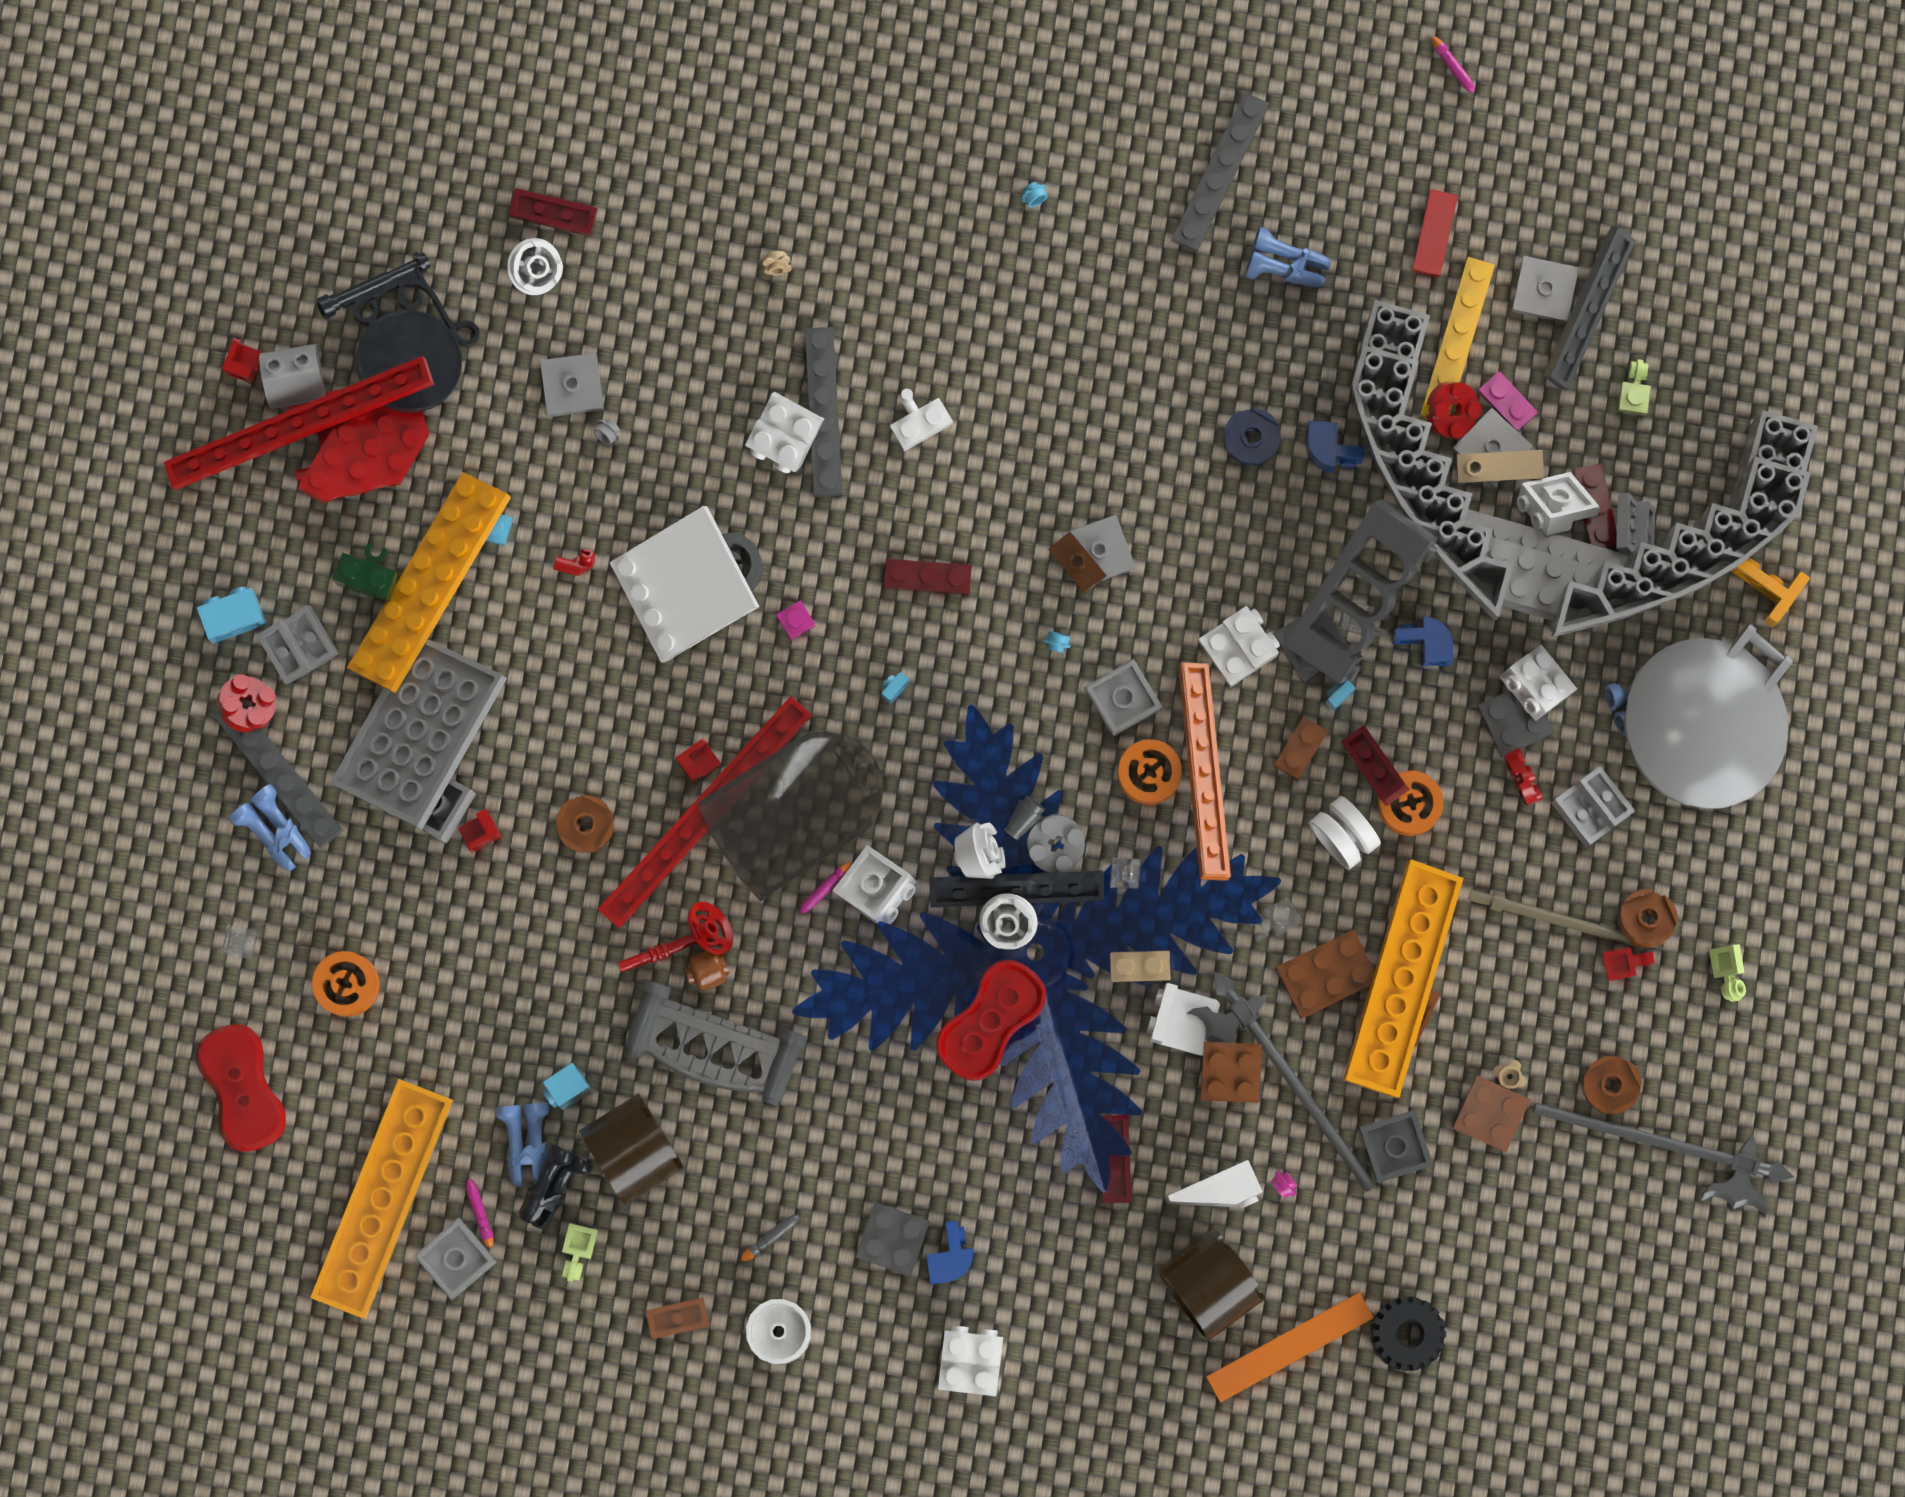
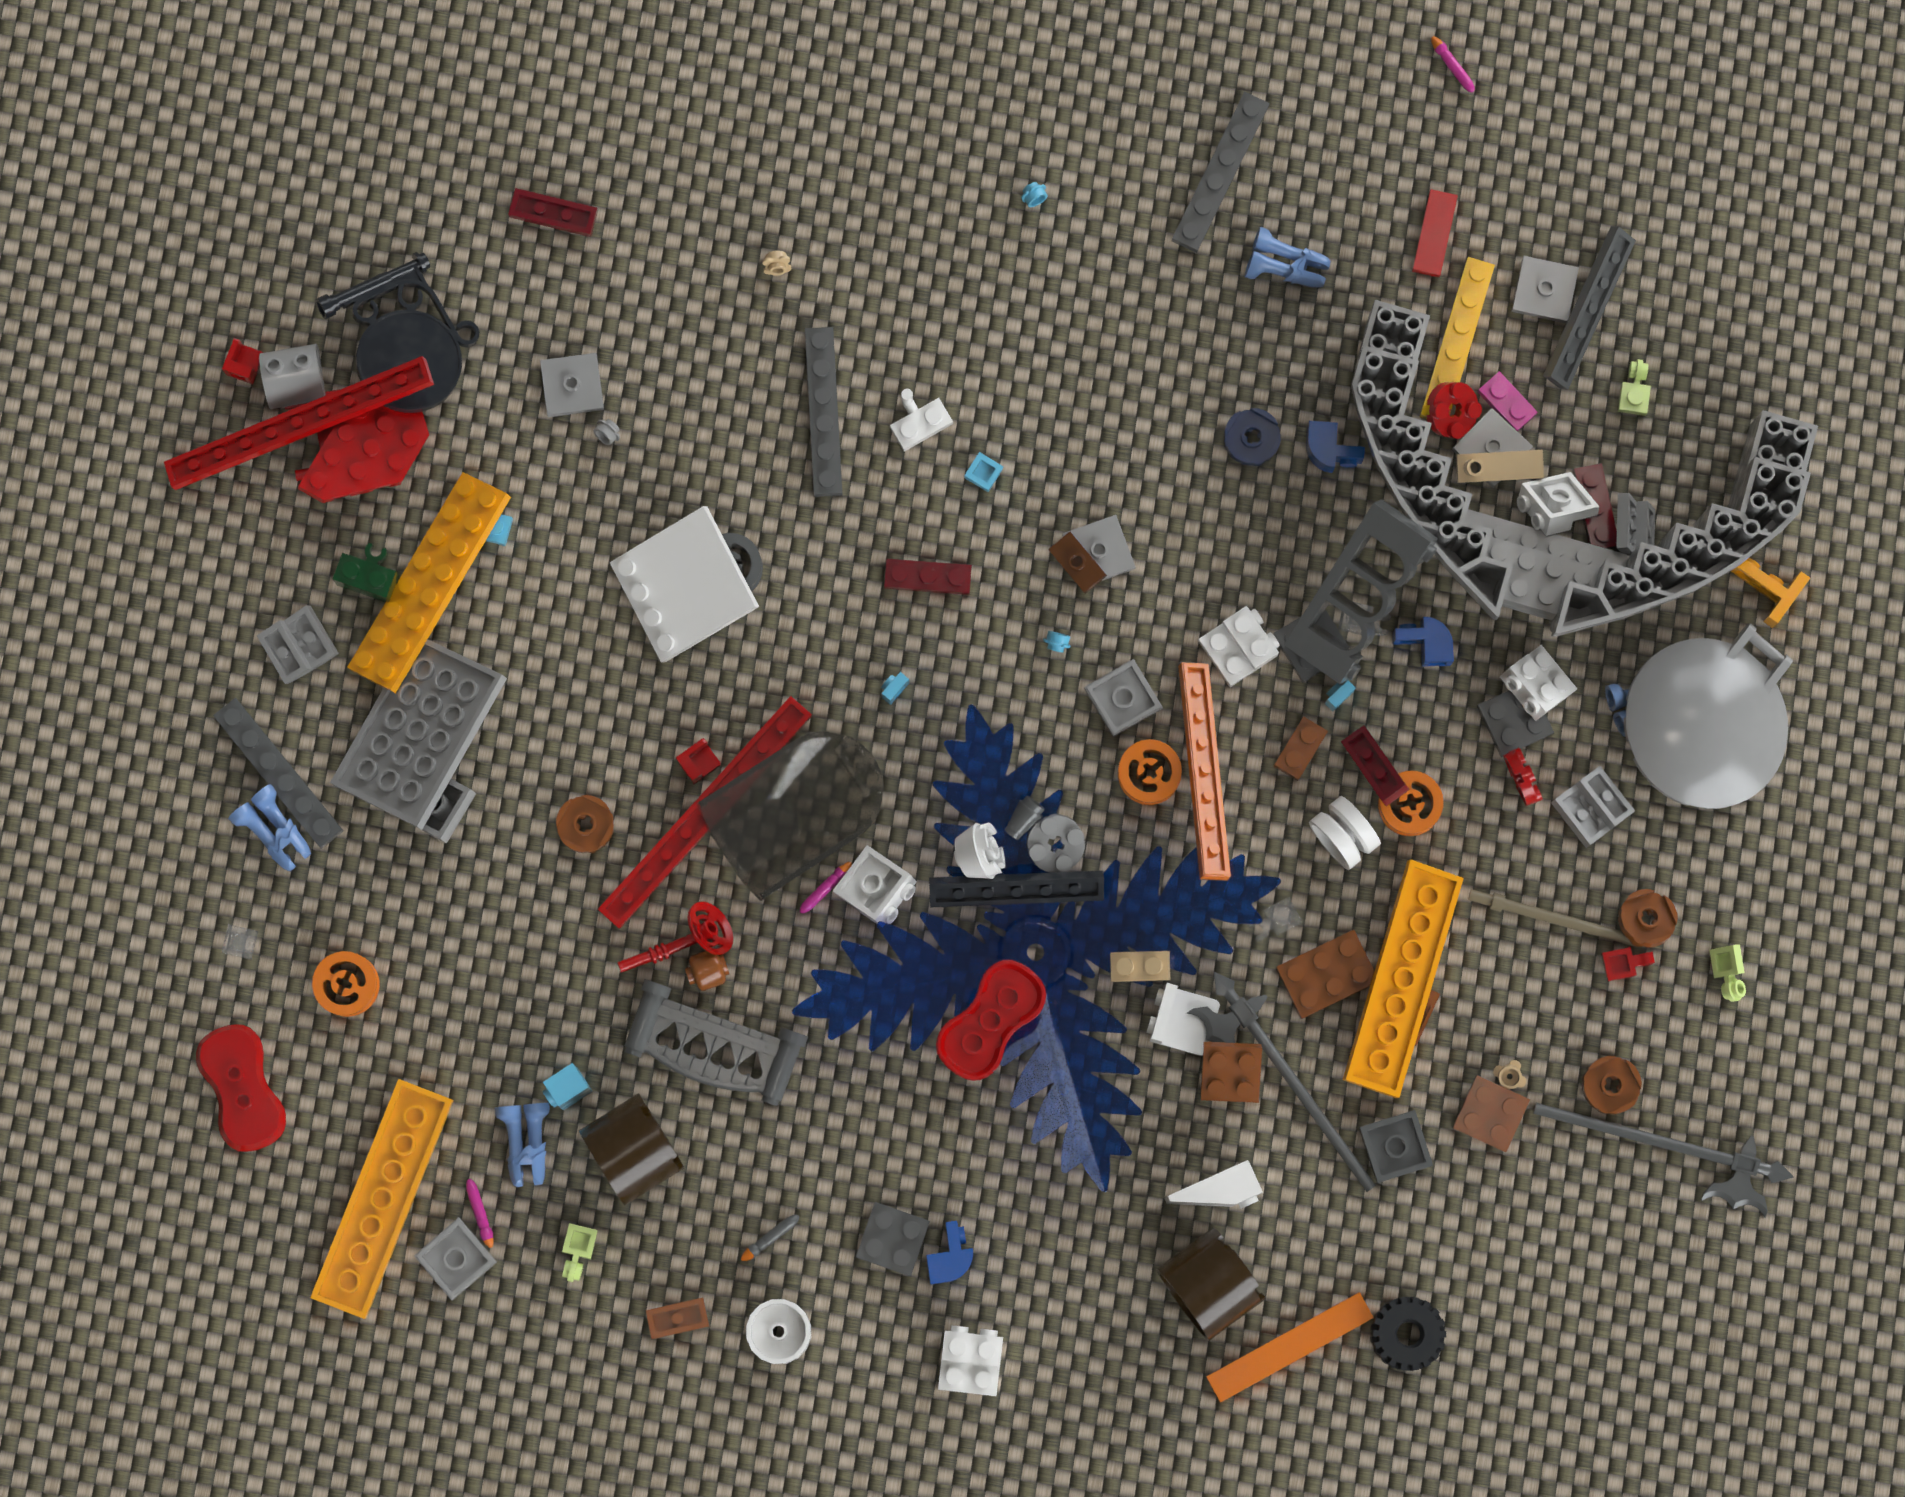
medium azure brick [197,587,267,644] -> none
plate [216,674,276,733] -> none
red panel [459,808,502,853] -> none
white cone [508,238,563,295] -> none
black piece [519,1143,593,1229] -> none
red arm [553,549,596,576] -> none
white plate [745,392,824,473] -> none
dark pink plate [776,600,815,641] -> none
white cone [980,894,1037,949] -> none
dark red plate [1099,1114,1132,1204] -> none
clear plate [1110,858,1140,889] -> none
dark pink plate [1271,1171,1297,1199] -> none
none -> medium azure plate [964,452,1003,492]

